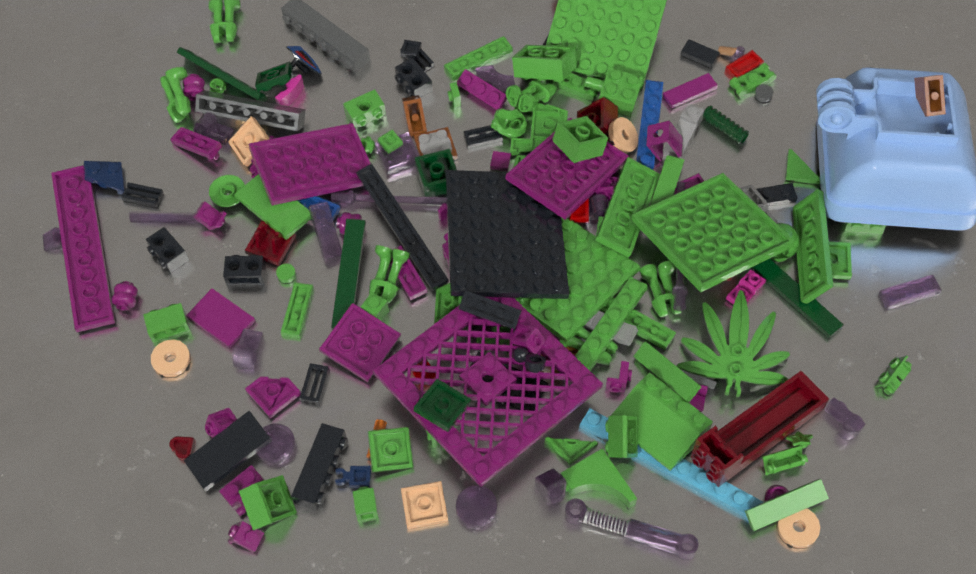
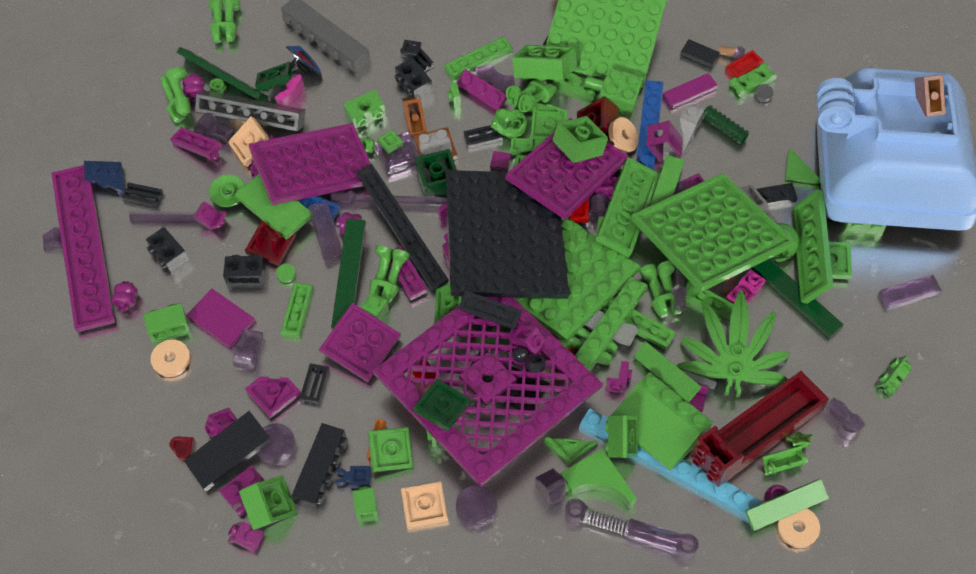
none -> bright green tile [680,281,734,325]

